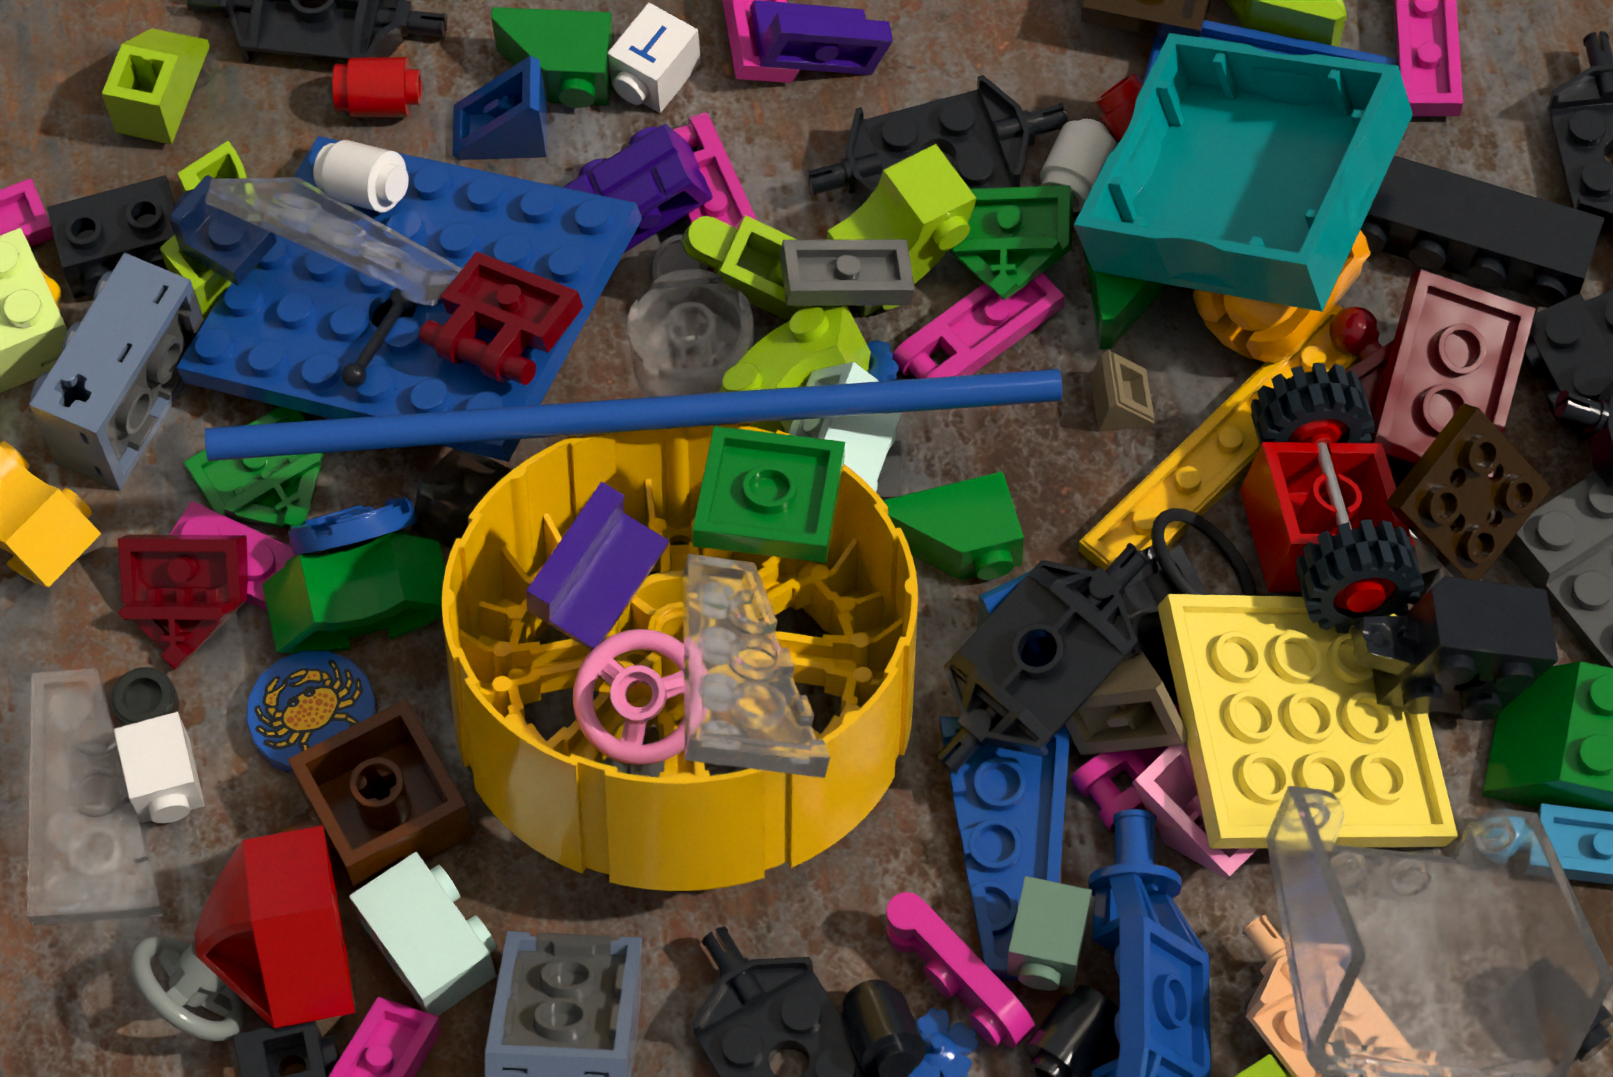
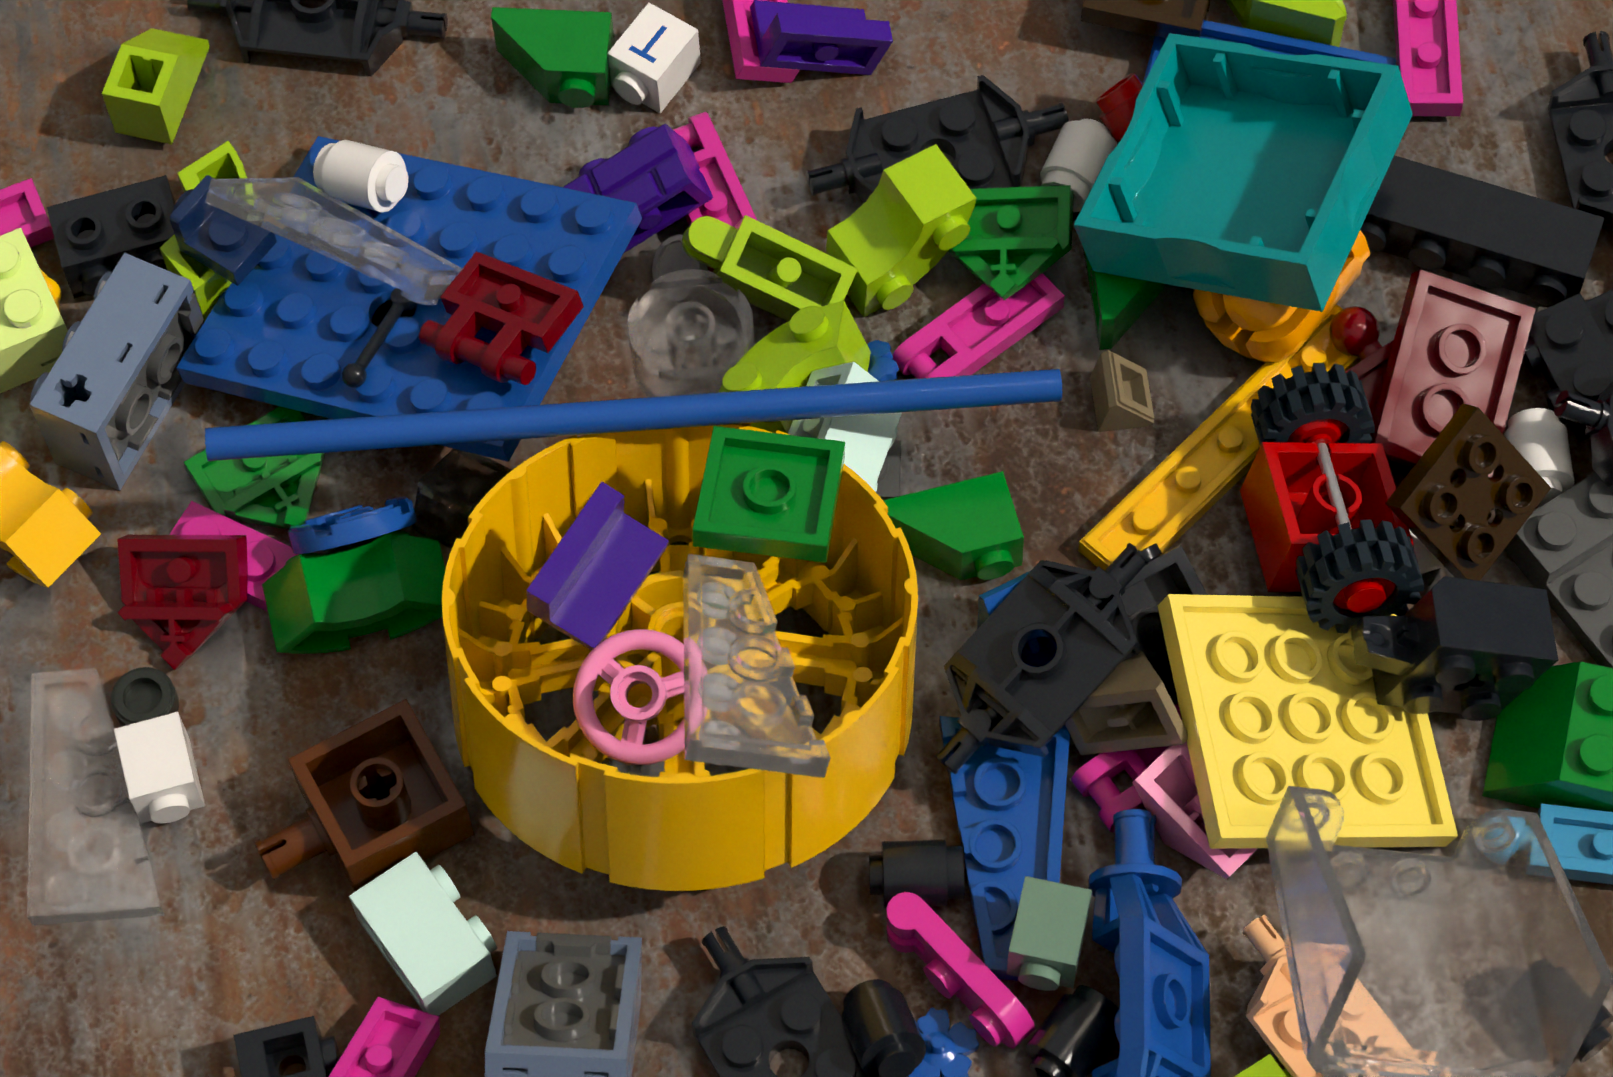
red piece [130,825,355,1042] -> none
tile [246,651,378,773] -> none
red brick [332,57,422,118] -> none
blue slope [452,56,547,160] -> none
dark grey plate [779,240,915,306] -> none
black tyre [1151,508,1256,596] -> none
none -> black brick [869,839,964,908]
none -> white brick [1504,408,1574,507]

